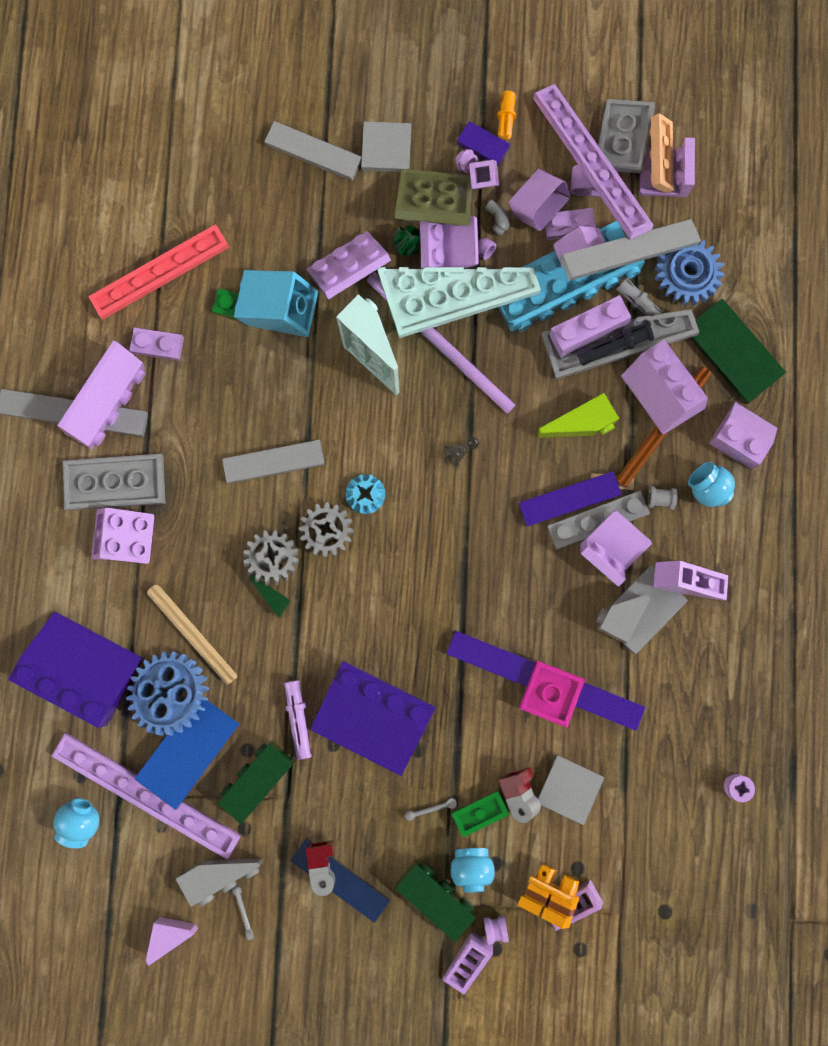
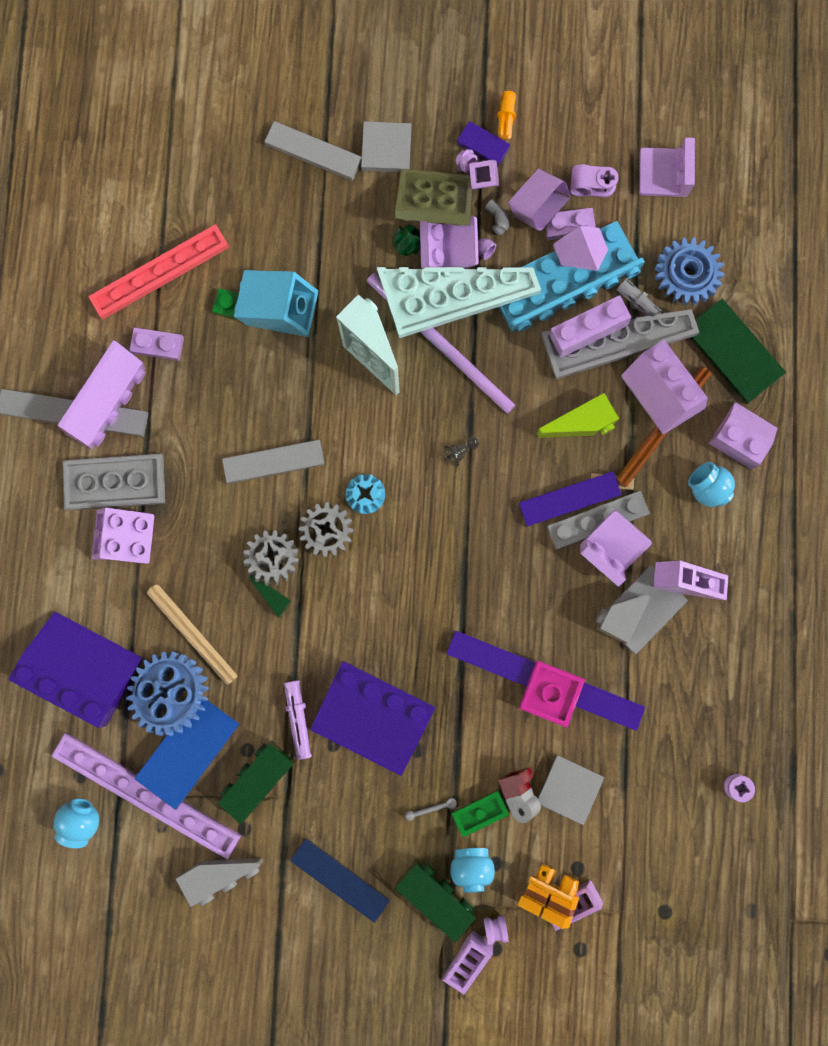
lavender slope [146,917,198,966] -> none
light grey hinge [232,886,254,940] -> none
lavender plate [306,231,391,300] -> none
leg [306,840,335,896] -> none
lavender tile [533,84,653,240] -> none
light grey tile [560,219,701,281] -> none
black pin [577,319,654,366] -> none
light grey tile [598,99,655,174] -> none
light grey bush [647,486,677,510] -> none
light nougat plate [650,113,674,194] -> none

